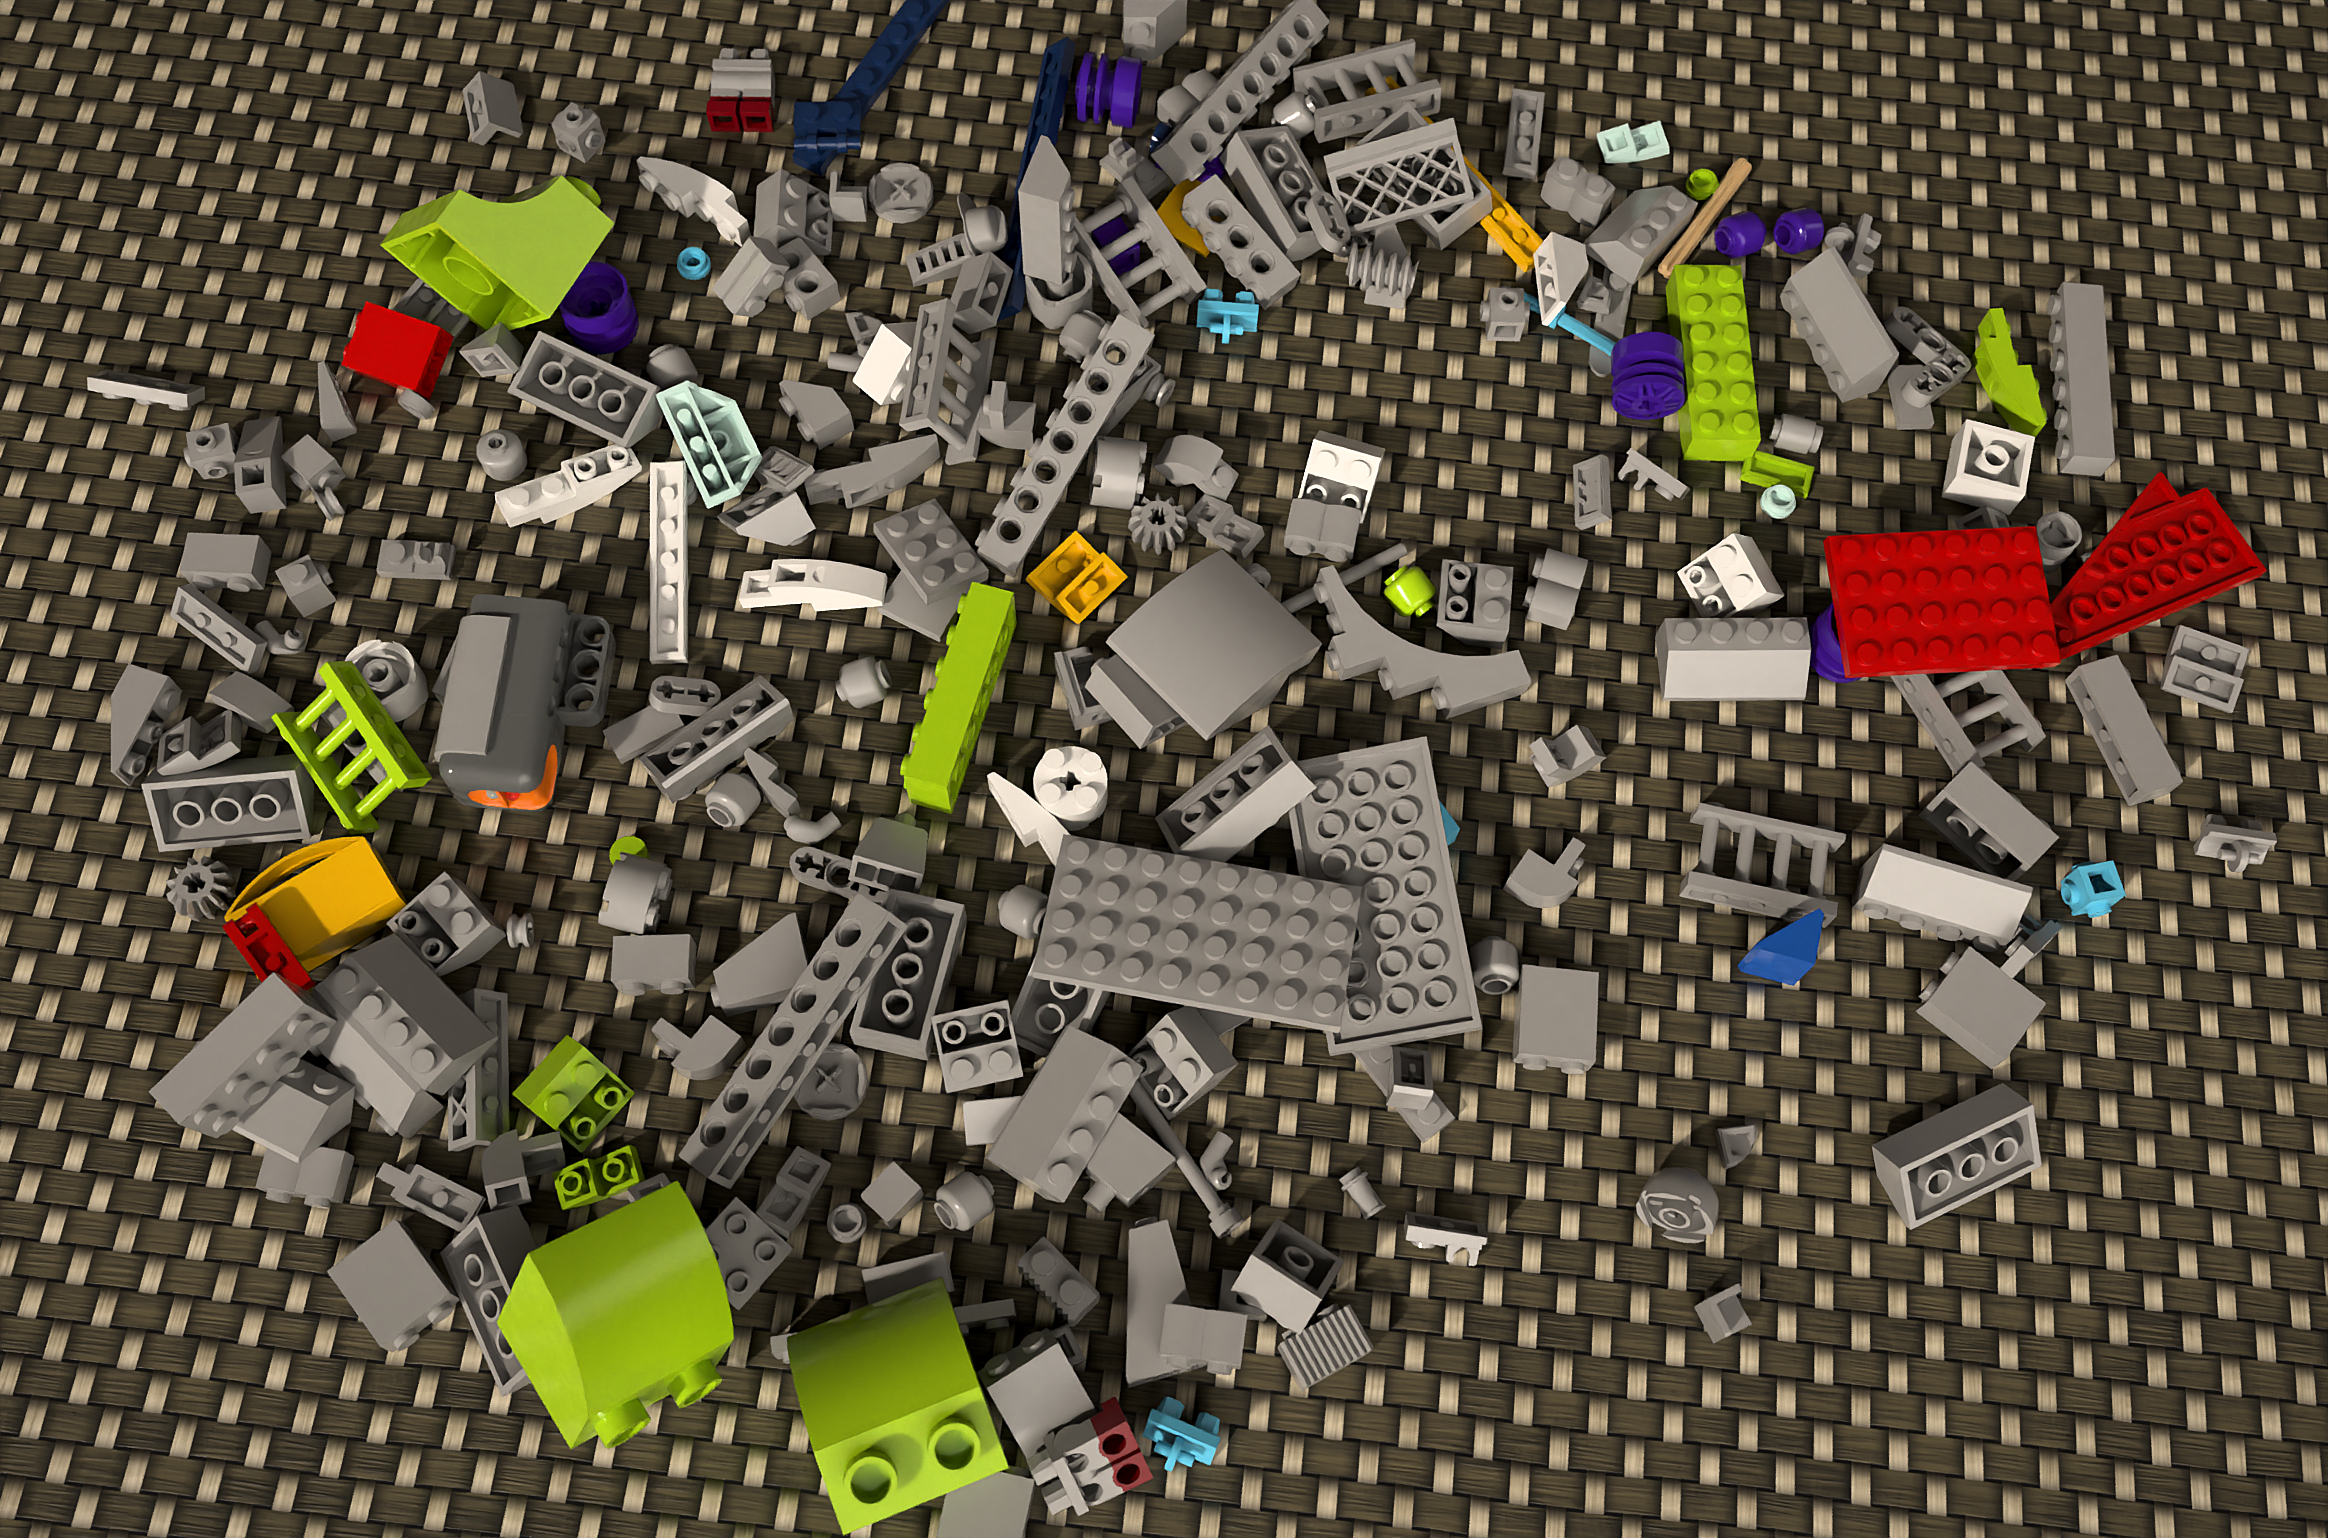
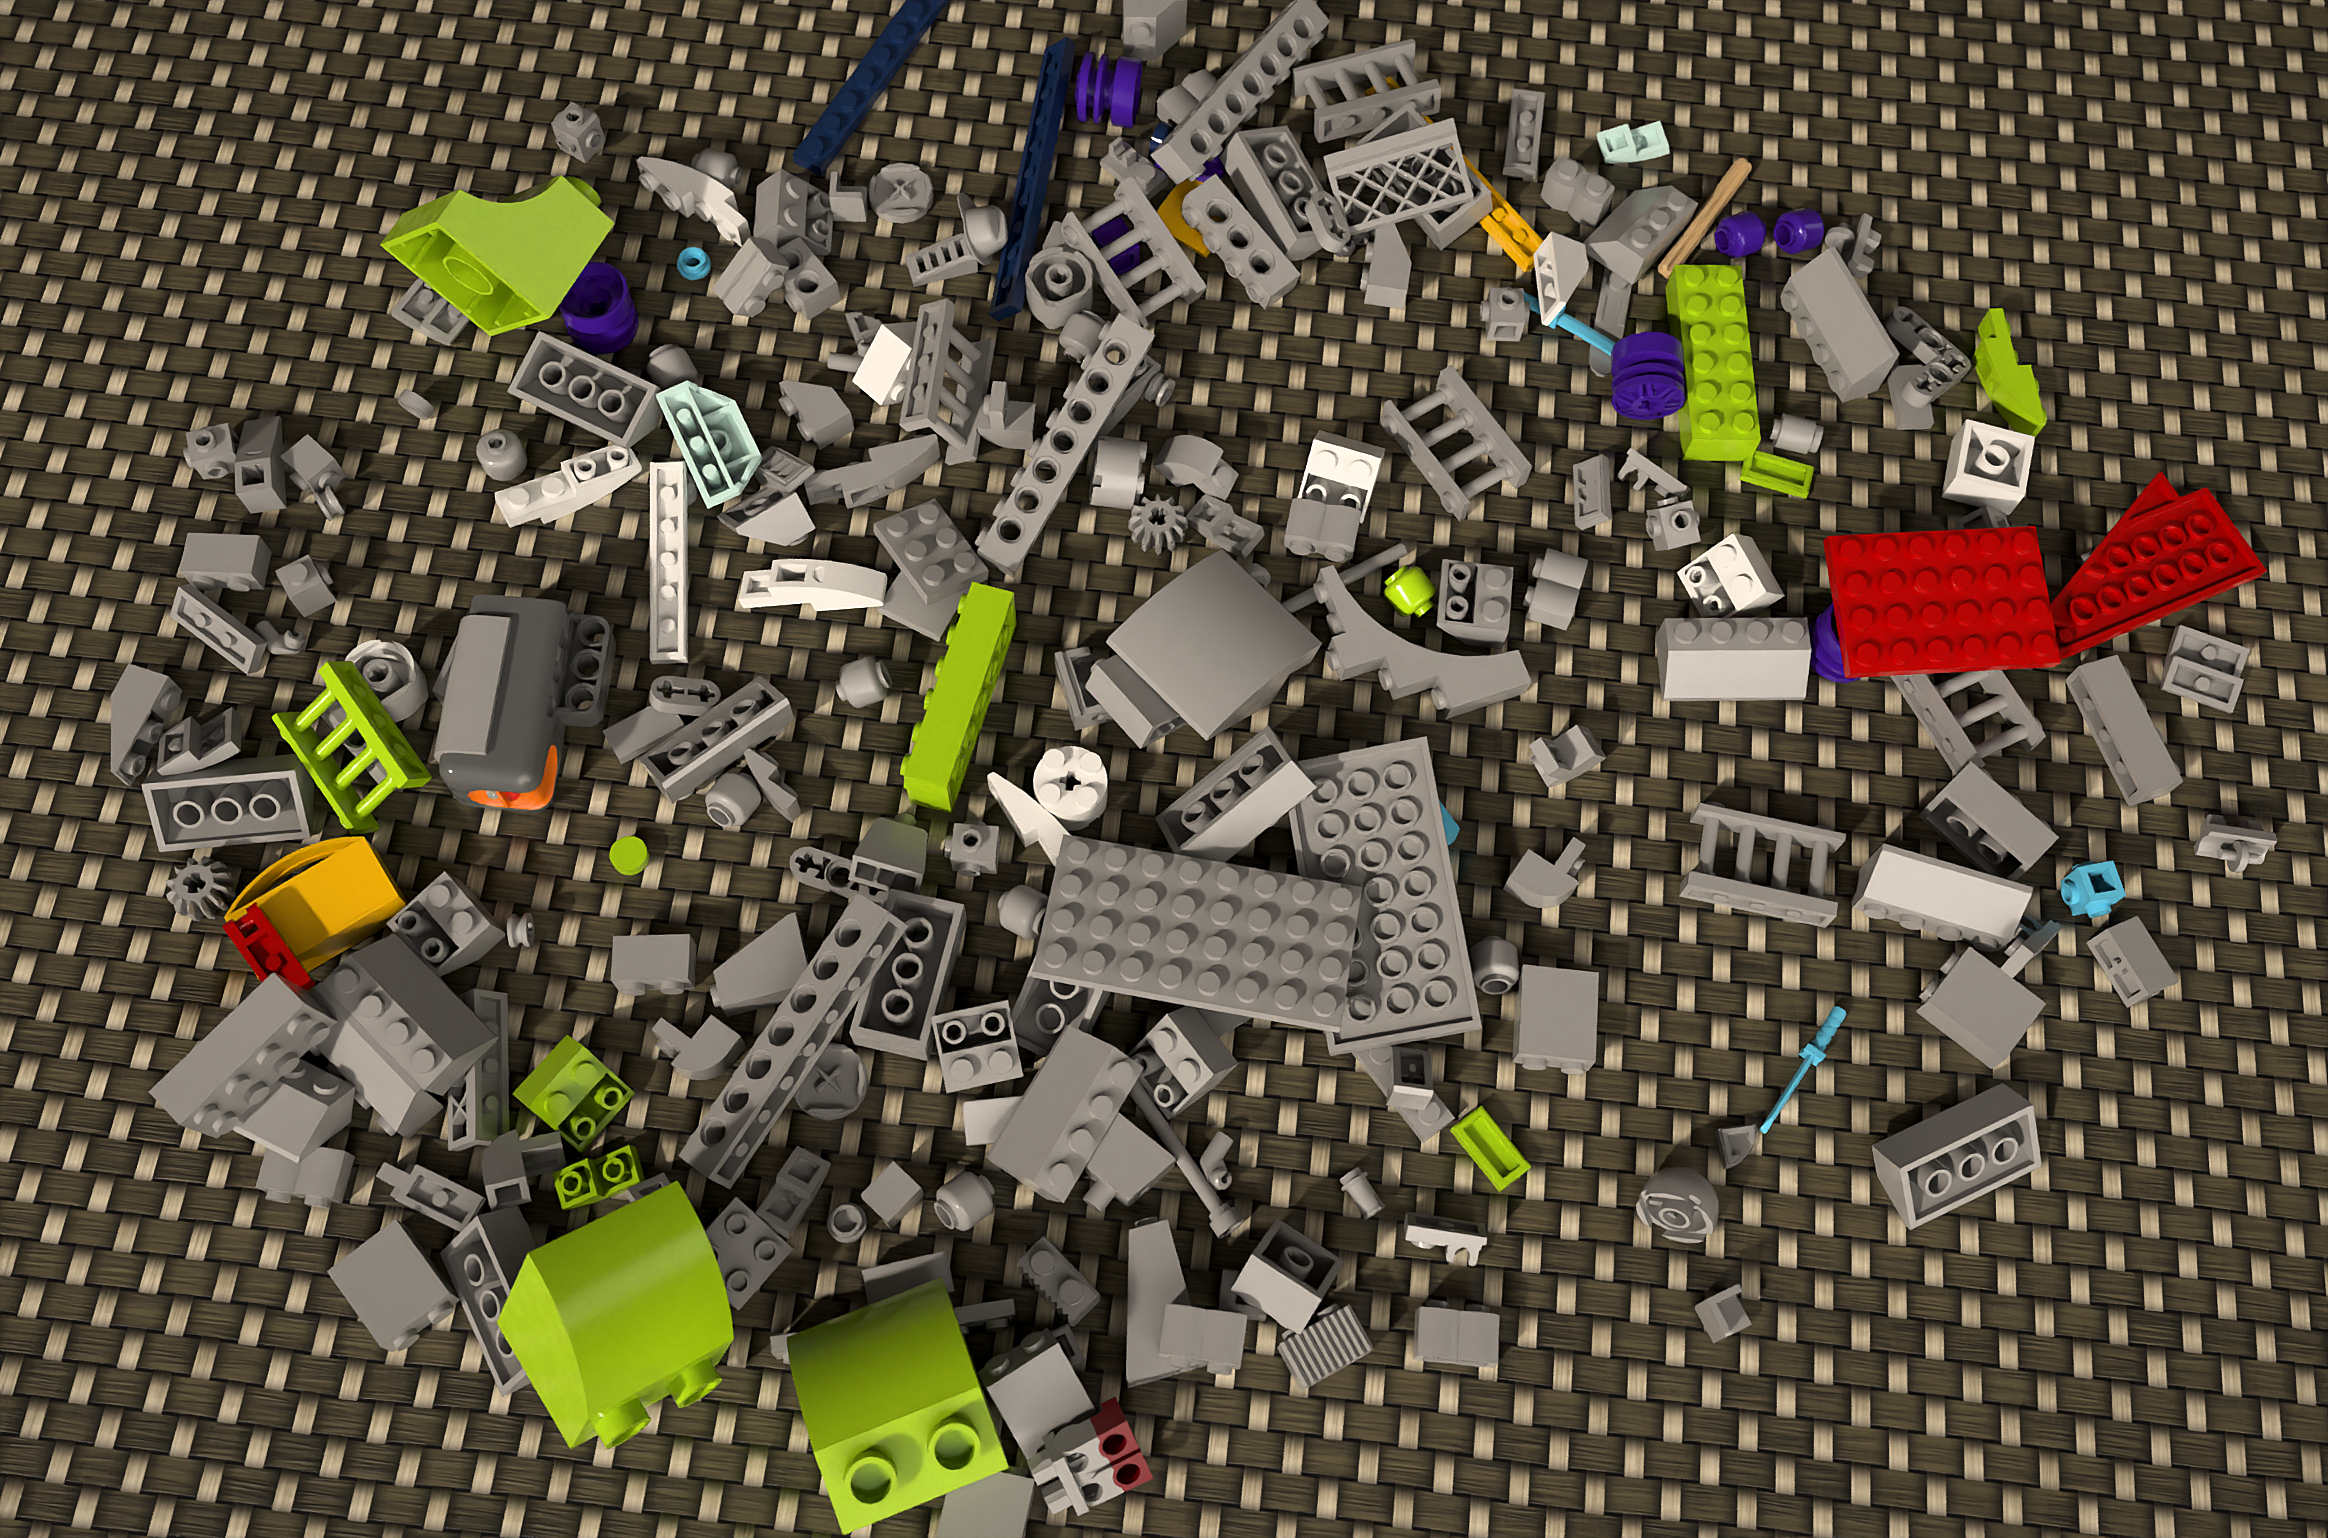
light grey plate [87,369,205,410] -> none
light grey slope [209,671,295,734] -> none
light grey slope [318,361,358,441] -> none
red brick [341,301,454,400] -> none
light grey plate [376,539,456,580] -> none
light grey slope [459,322,524,377] -> none
light grey panel [463,71,523,146] -> none
light grey brick [598,852,673,935] -> none
hips [706,48,776,133] -> none
light grey arm [784,812,842,845] -> none
dark blue plate [794,100,861,154] -> none
light grey brick [950,251,1014,334] -> none
light grey slope [1018,135,1077,285] -> none
yellow slope [1025,531,1128,625] -> none
medium azure hips [1142,1396,1221,1472] -> none
medium azure hips [1197,289,1259,344] -> none
light grey head [1271,91,1320,141] -> none
light grey piece [1346,242,1420,300] -> none
light grey tile [1577,275,1612,315] -> none
lime plate [1685,169,1719,200] -> none
blue slope [1737,908,1824,986] -> none
light aqua plate [1760,485,1796,519] -> none
light grey wheel [2034,511,2082,574] -> none
light grey brick [2047,282,2115,476] -> none
none -> light grey head [691,148,742,191]
none -> light grey brick [945,820,1001,877]
none -> light grey fence [1381,365,1532,522]
none -> light grey brick [1413,1300,1500,1368]
none -> lime tile [1450,1105,1531,1192]
none -> light grey brick [1646,496,1701,551]
none -> medium azure sword [1759,1006,1847,1134]
none -> light grey hinge [2086,916,2179,1008]

